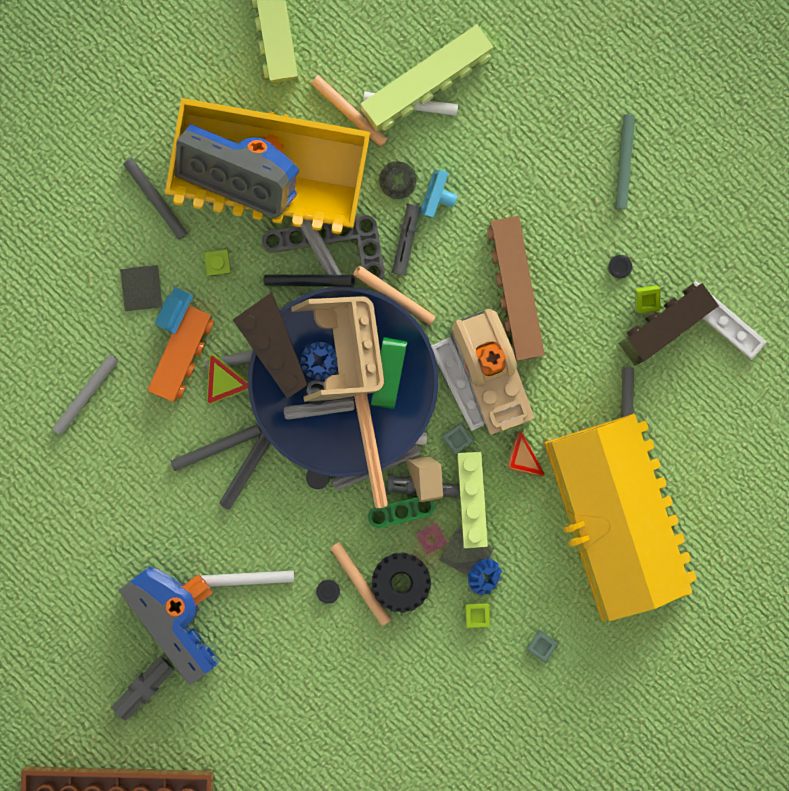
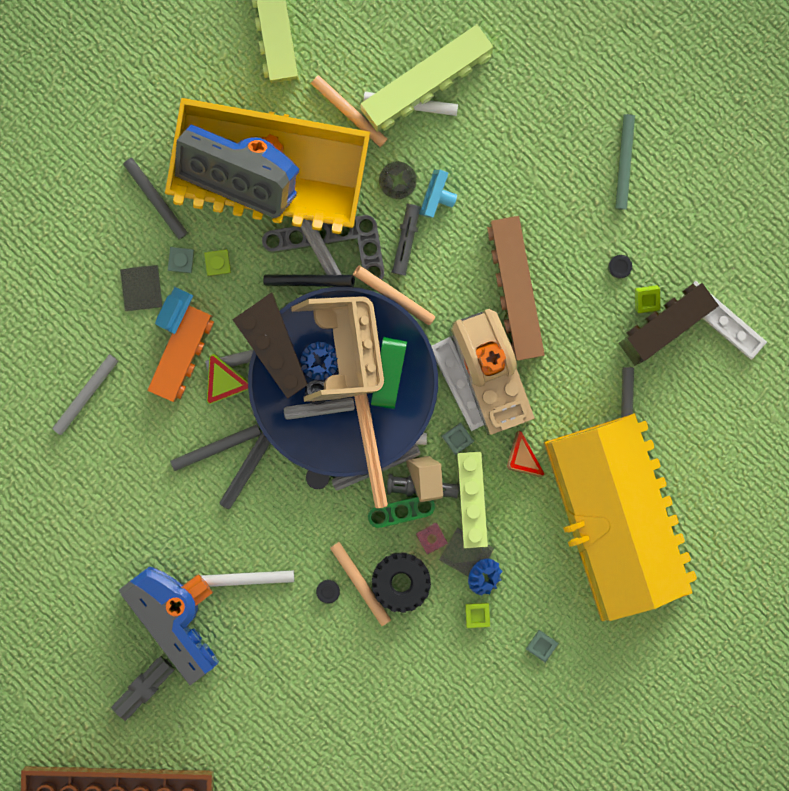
none -> sand green plate [168,247,194,273]

